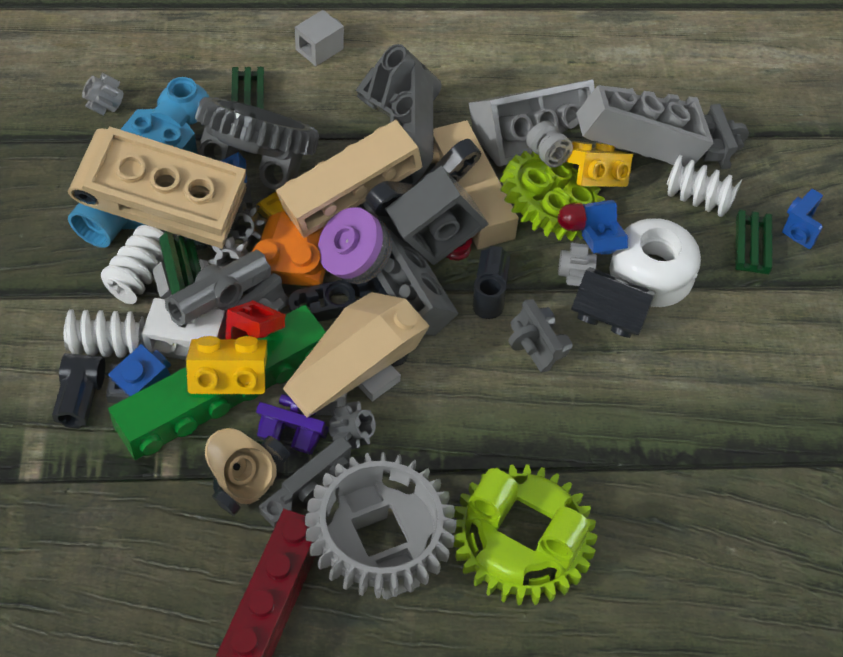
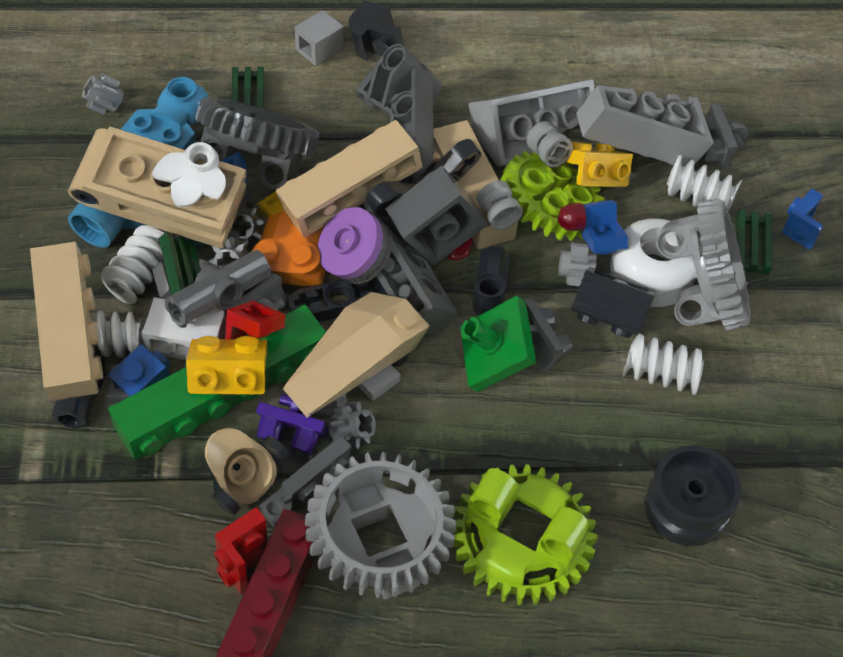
none -> tan brick [30,241,103,401]
none -> white plate [152,142,226,208]
none -> red bracket [213,507,267,595]
none -> black brick [348,1,405,61]
none -> green tile [460,296,536,392]
none -> light grey wheel [477,180,523,230]
none -> white piece [623,333,704,396]
none -> black wheel [644,445,742,547]
none -> light grey piece [657,198,751,331]

